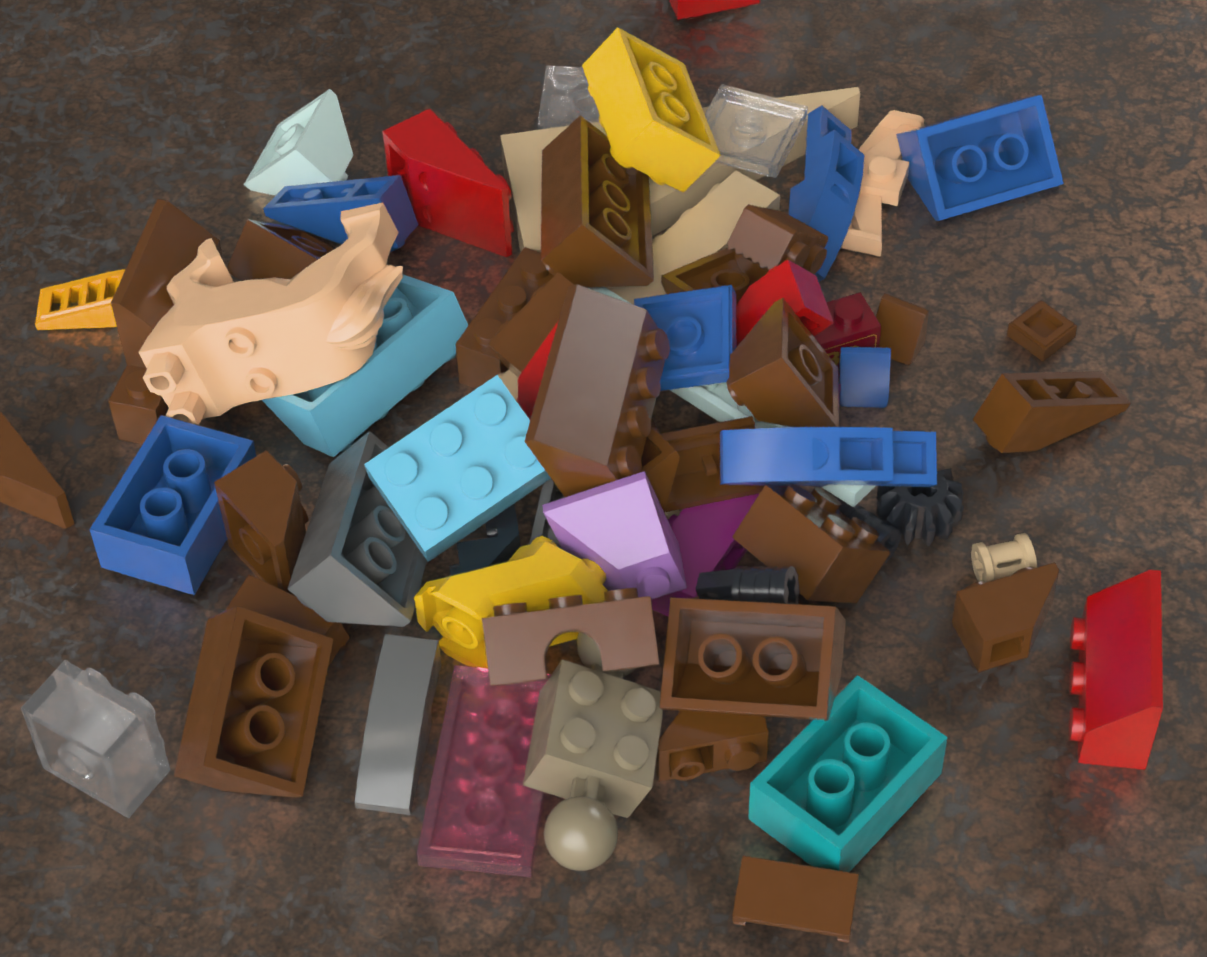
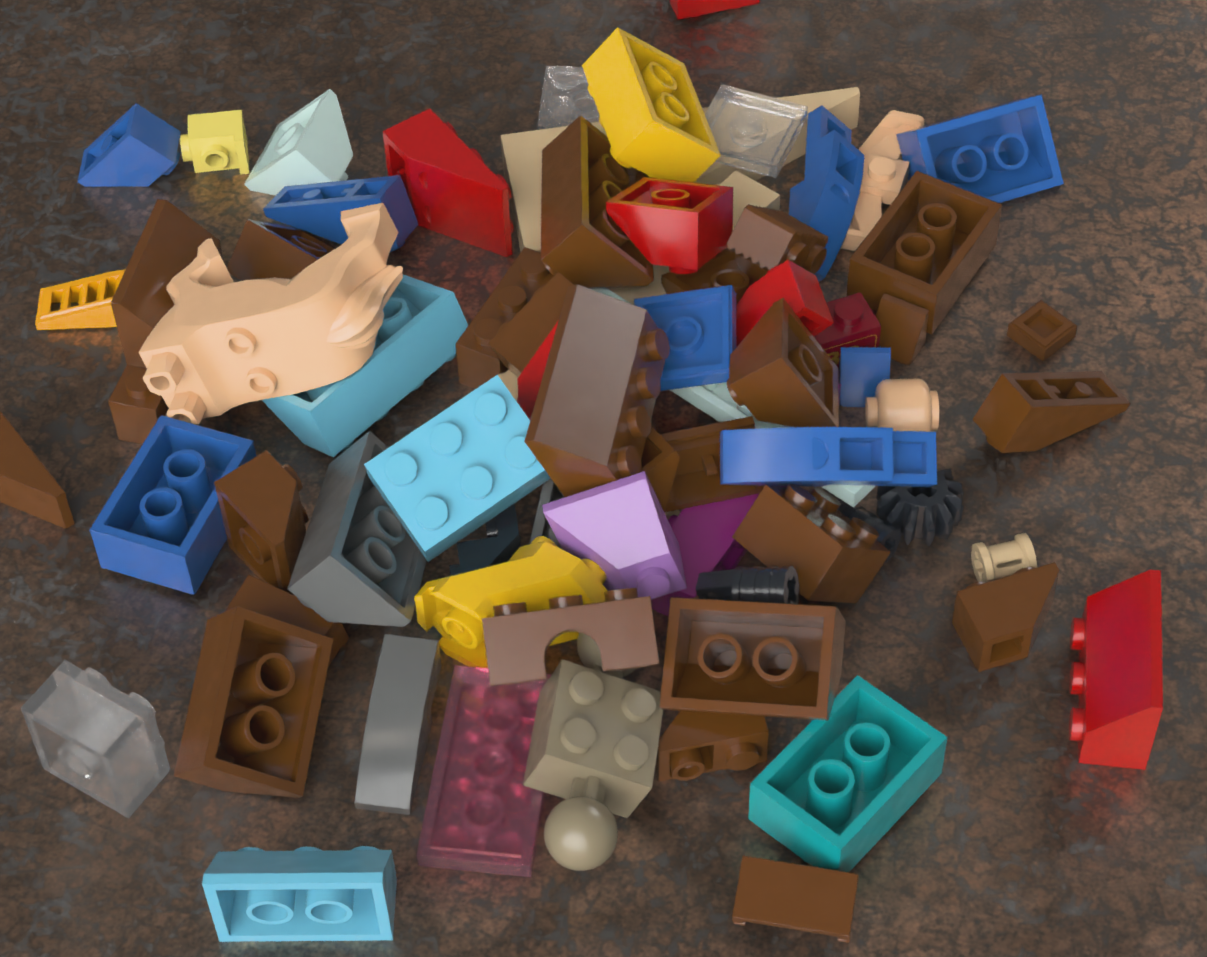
none -> blue slope [77,103,181,187]
none -> light yellow brick [180,110,249,175]
none -> medium azure slope [202,846,397,942]
none -> red slope [606,177,733,274]
none -> reddish brown brick [847,171,1002,335]
none -> light nougat head [865,378,939,432]

